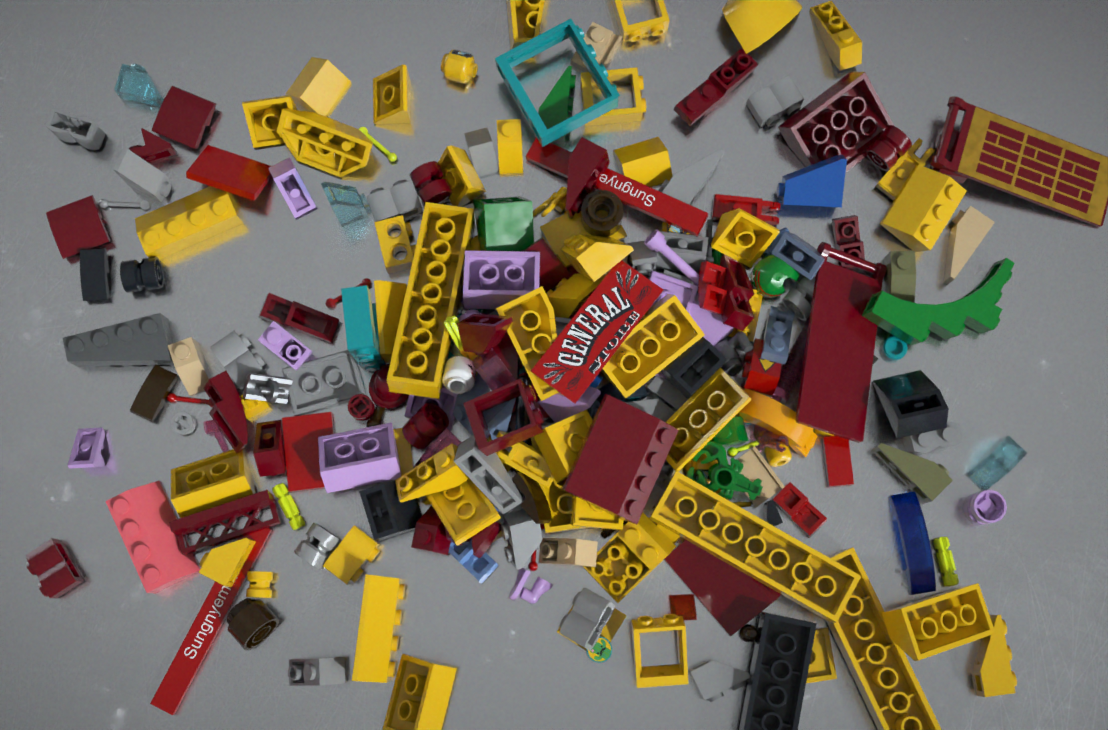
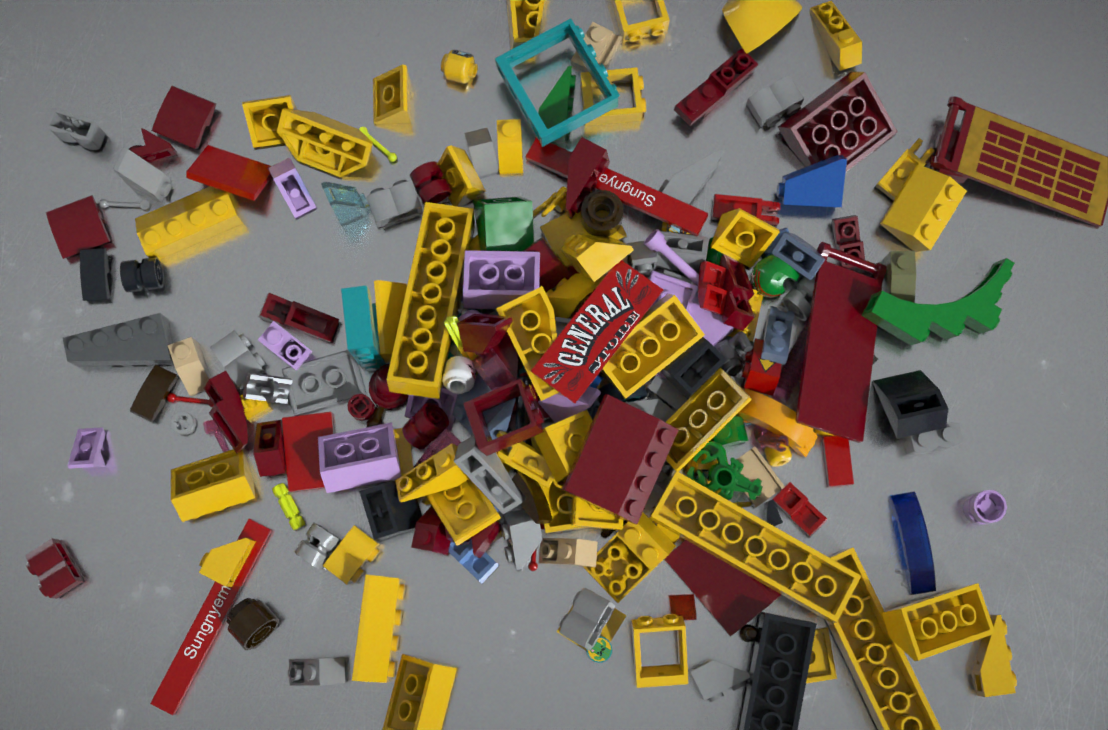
coral slope [105,481,201,594] -> none
clear light blue slope [114,64,164,108] -> none
dark red fence [169,490,281,555] -> none
yellow wheel [246,571,273,598] -> none
yellow slope [285,57,351,117] -> none
red hinge [325,278,371,309] -> none
yellow brick [374,215,416,274] -> none
lavender piece [509,568,553,604] -> none
yellow slope [613,137,673,188] -> none
dark grey hinge [705,219,714,263] -> none
neon yellow hinge [728,433,777,457] -> none
dark red wheel [865,125,912,171] -> none
olive slope [872,443,953,503] -> none
teal tile [881,336,908,361] -> none
neon yellow axle [933,536,959,587] -> none
tan slope [944,206,995,285] -> none
clear light blue slope [966,435,1027,491] -> none

